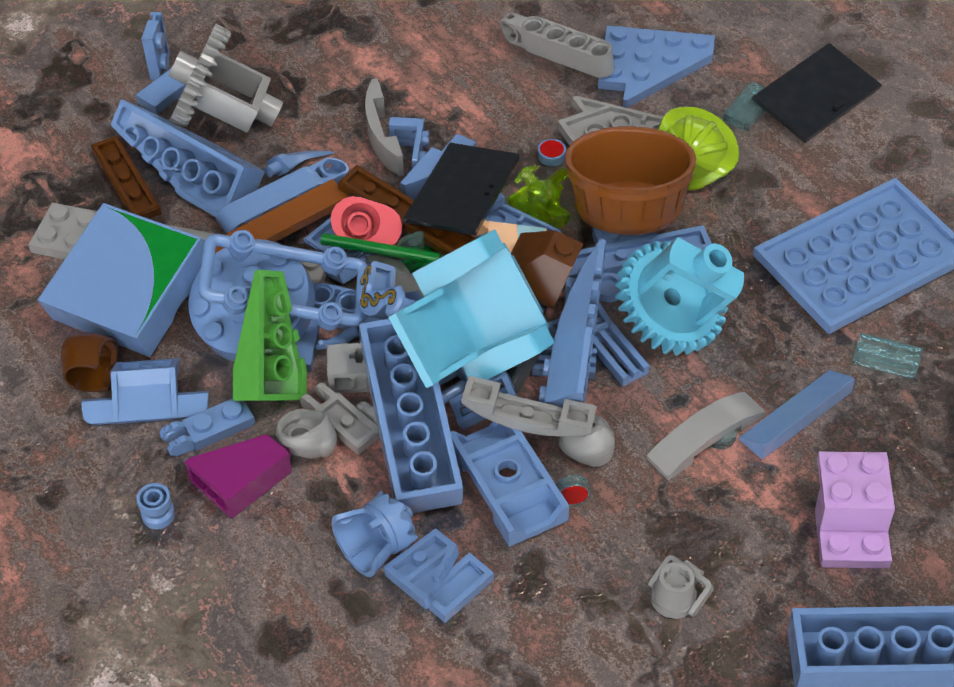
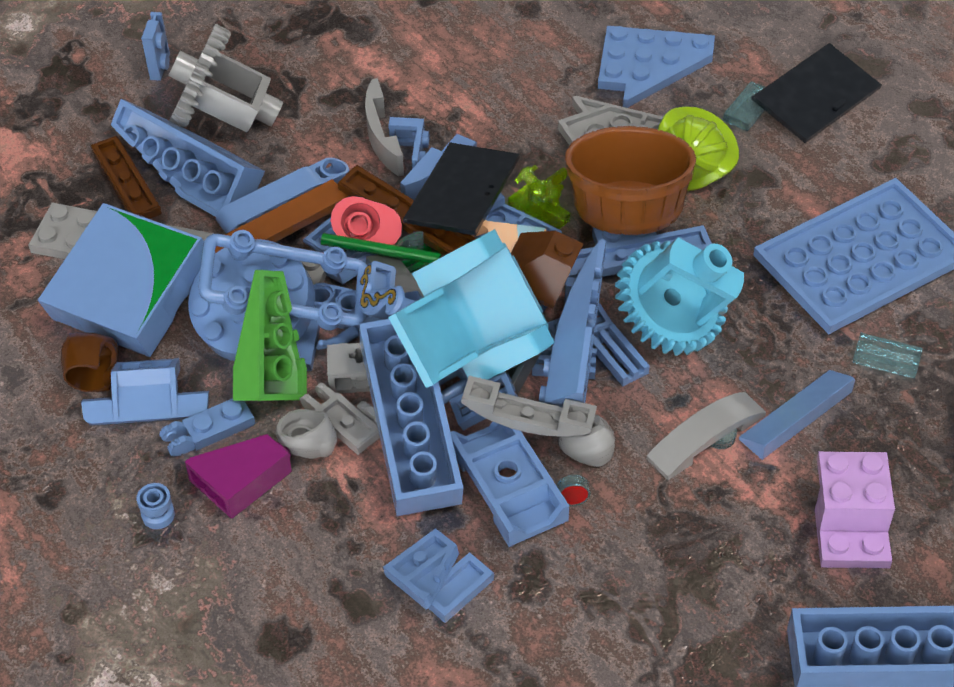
medium blue tile [136,68,186,115] -> none
medium blue bar [264,151,334,177] -> none
medium blue hat [331,490,418,577] -> none
light grey piece [500,12,615,78] -> none
tile [538,139,566,166] -> none
medium blue tile [599,273,621,303] -> none
light grey piece [648,555,714,619] -> none

